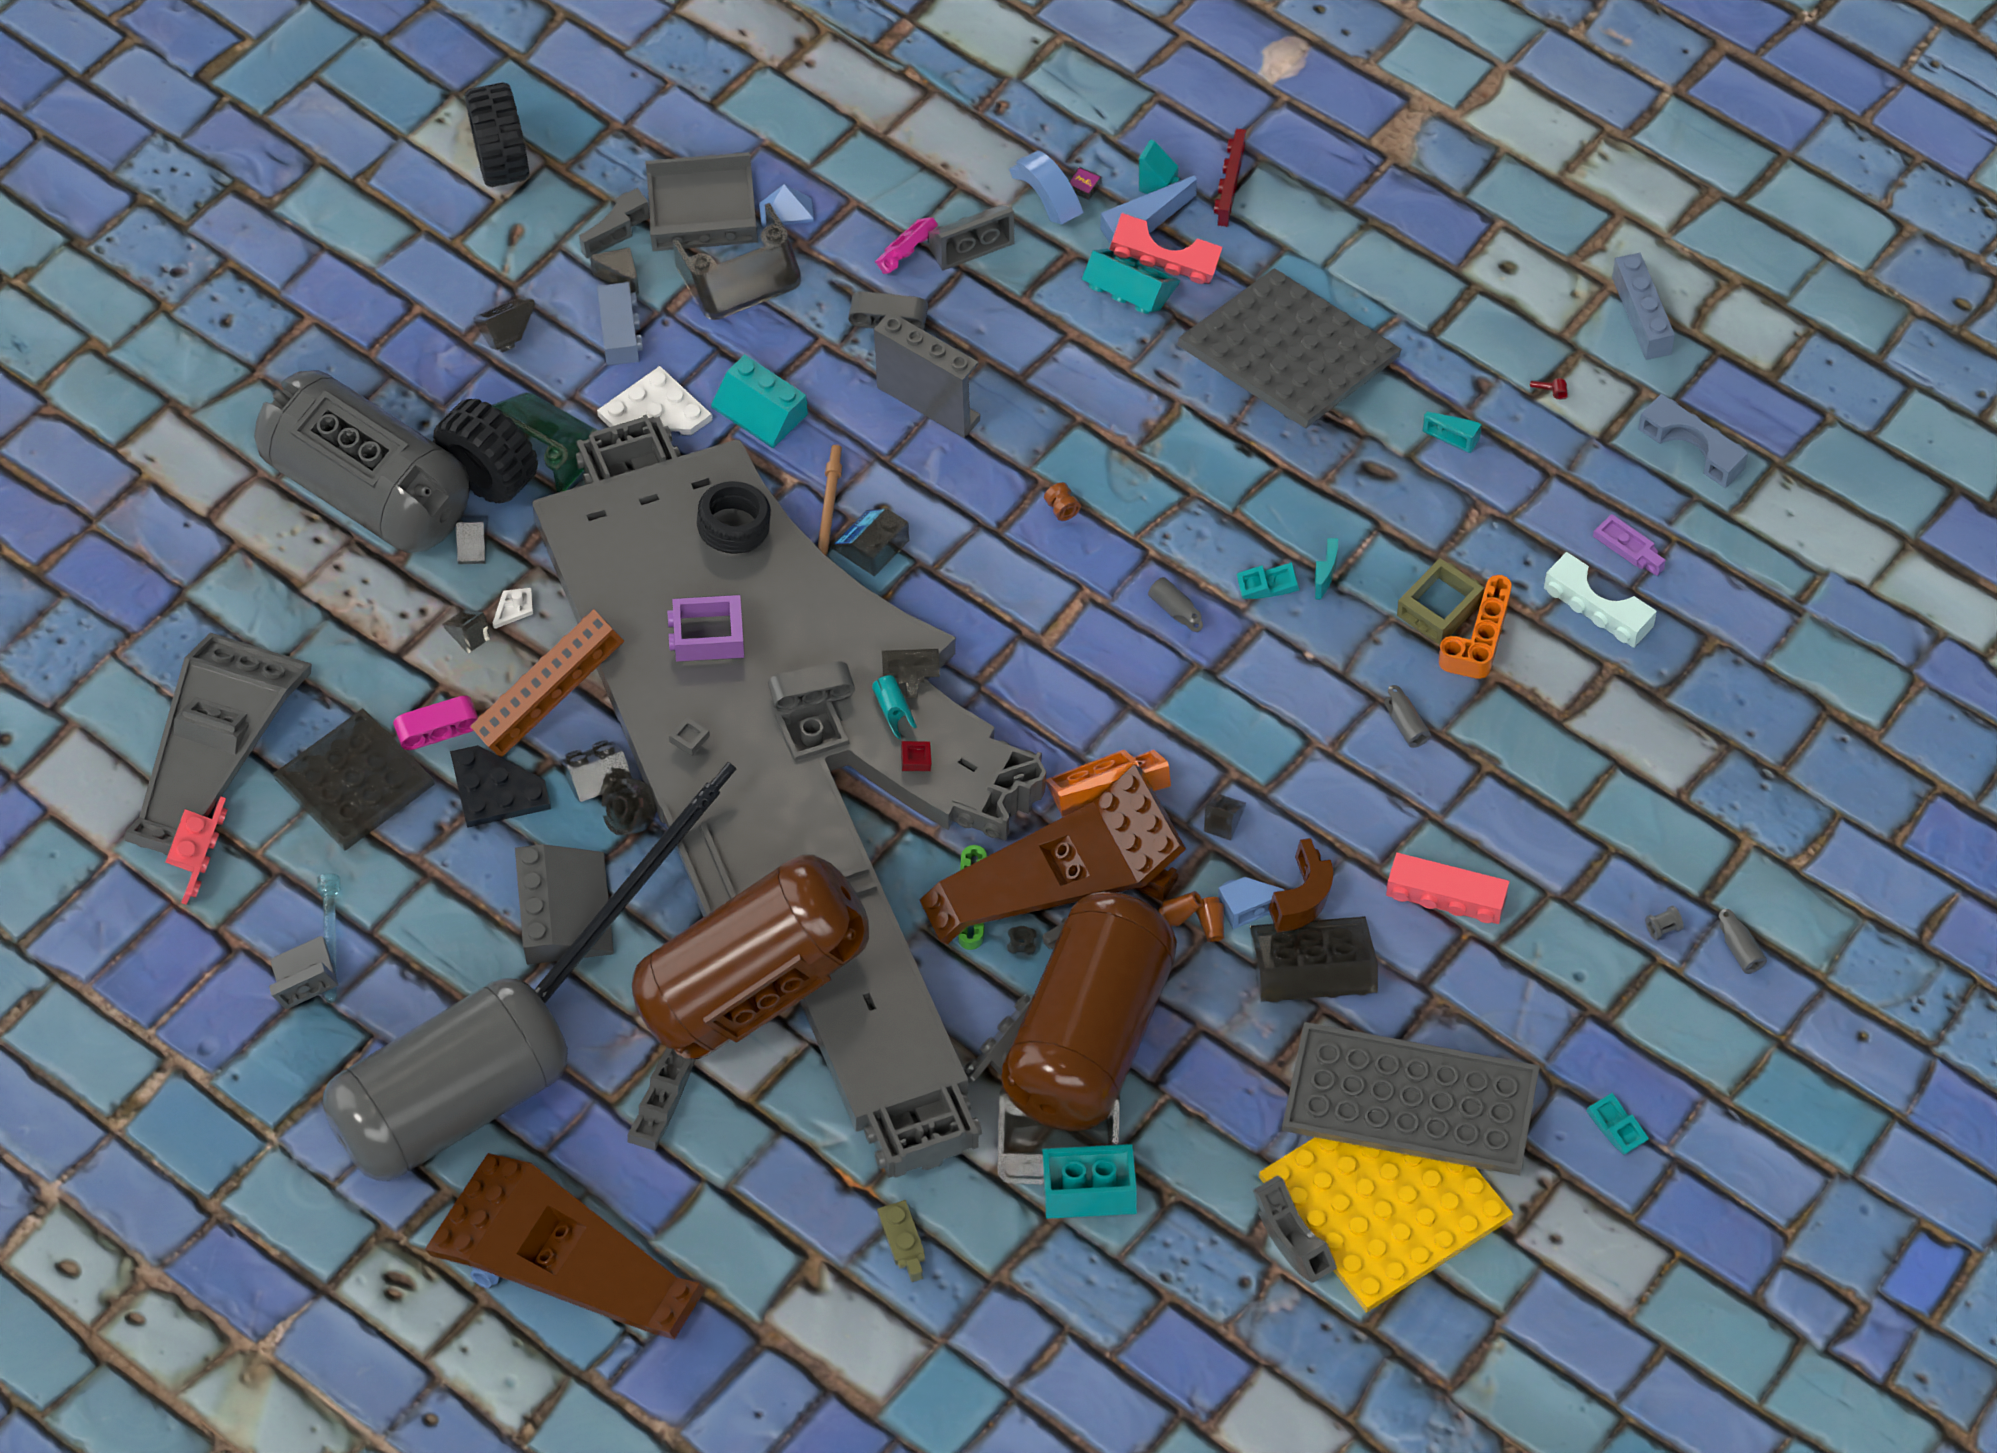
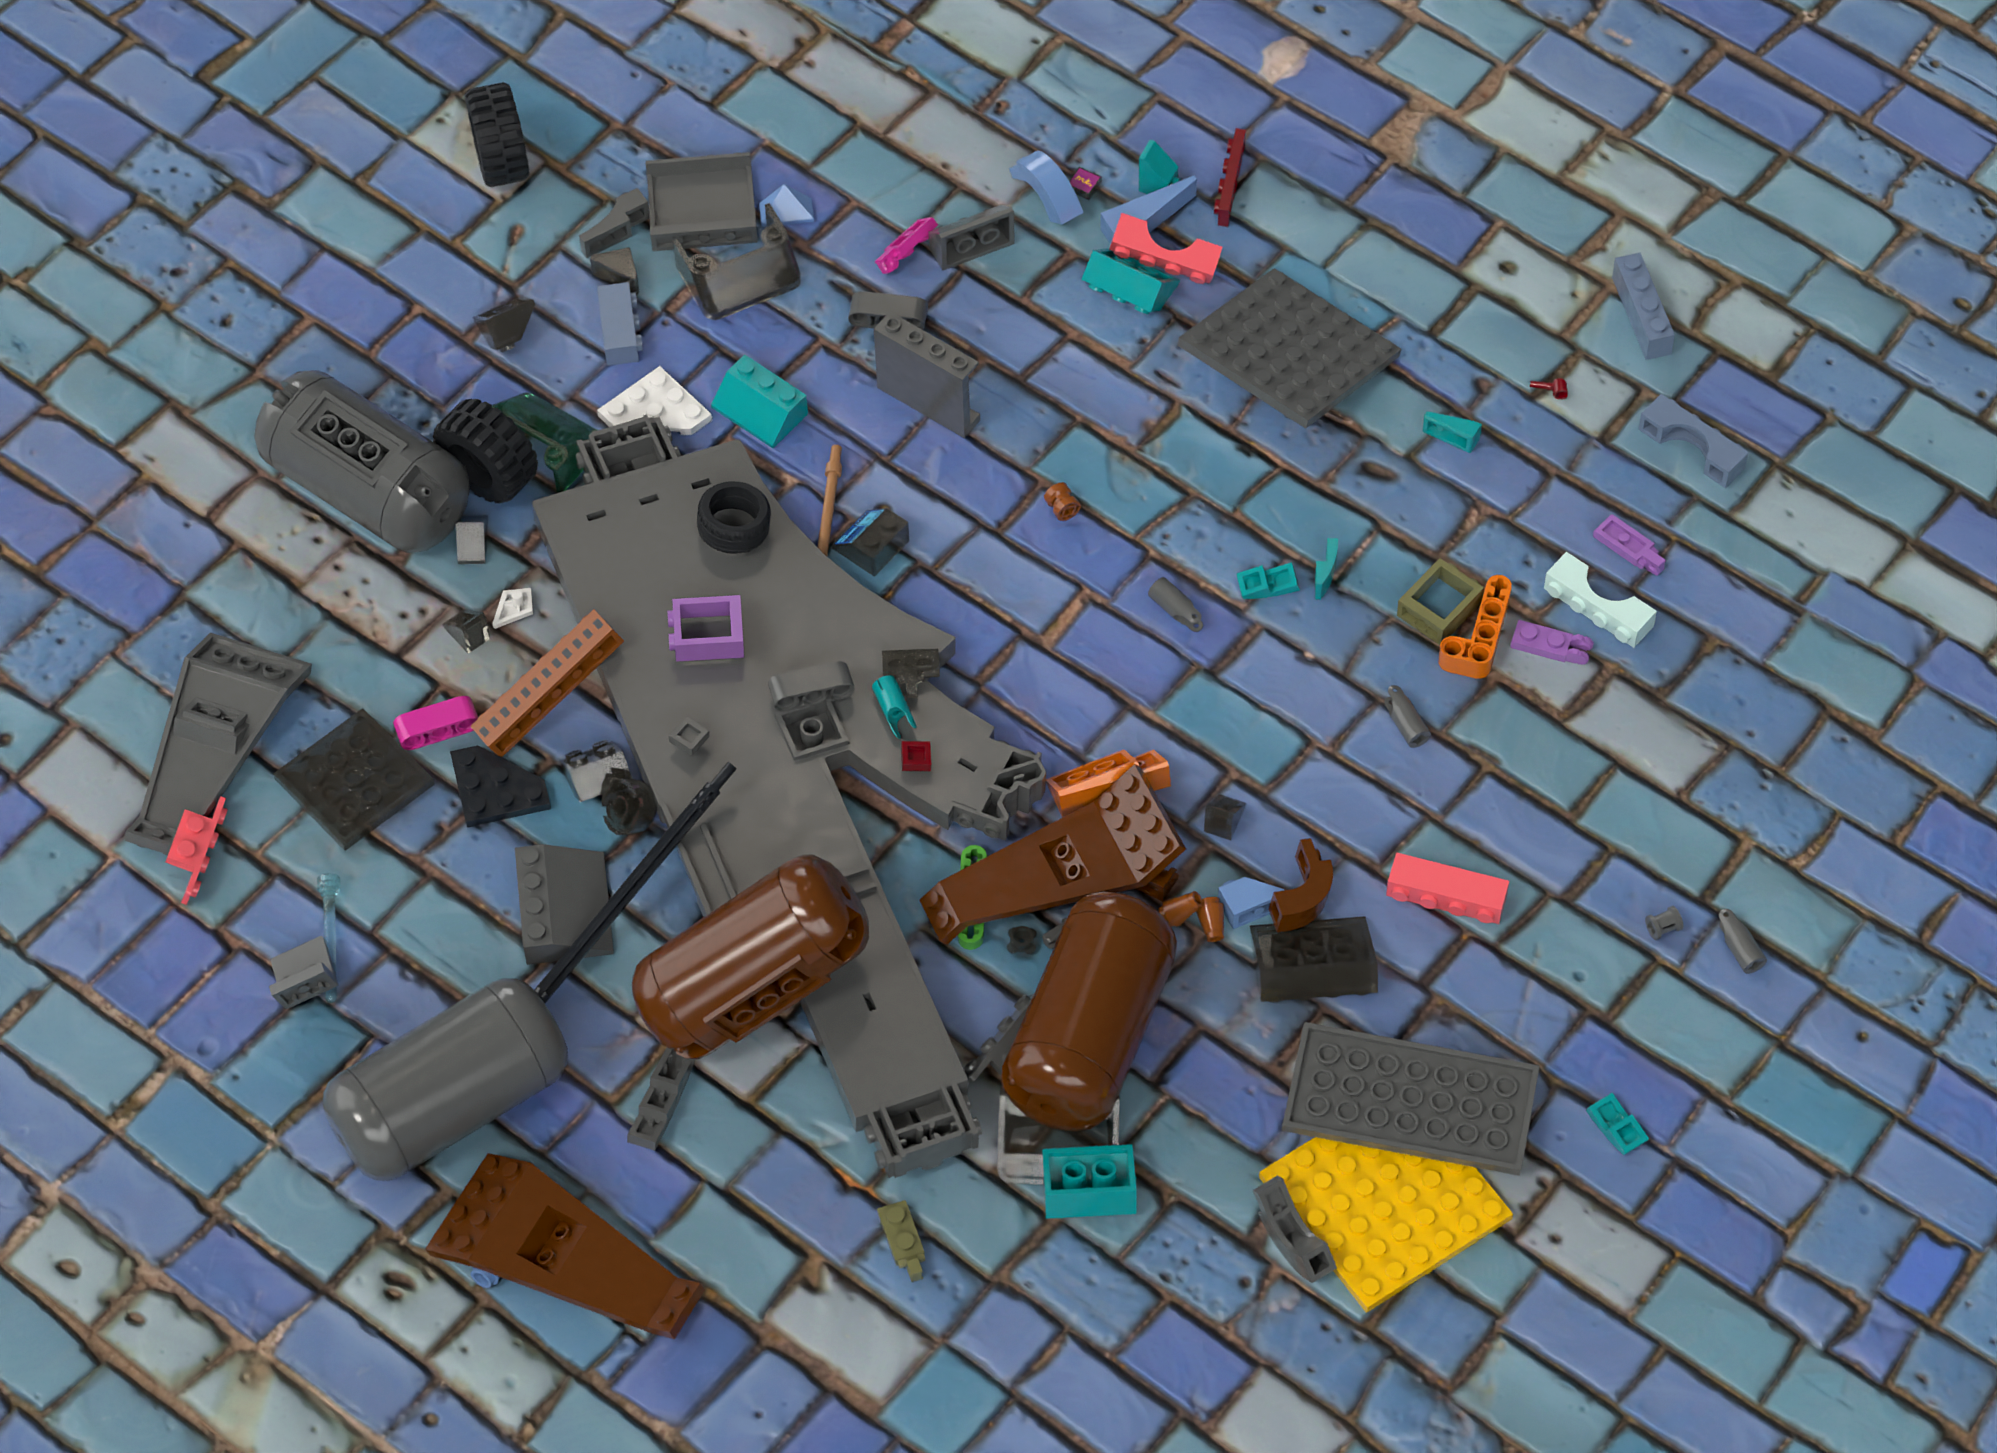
none -> medium lavender hinge [1510,620,1594,665]

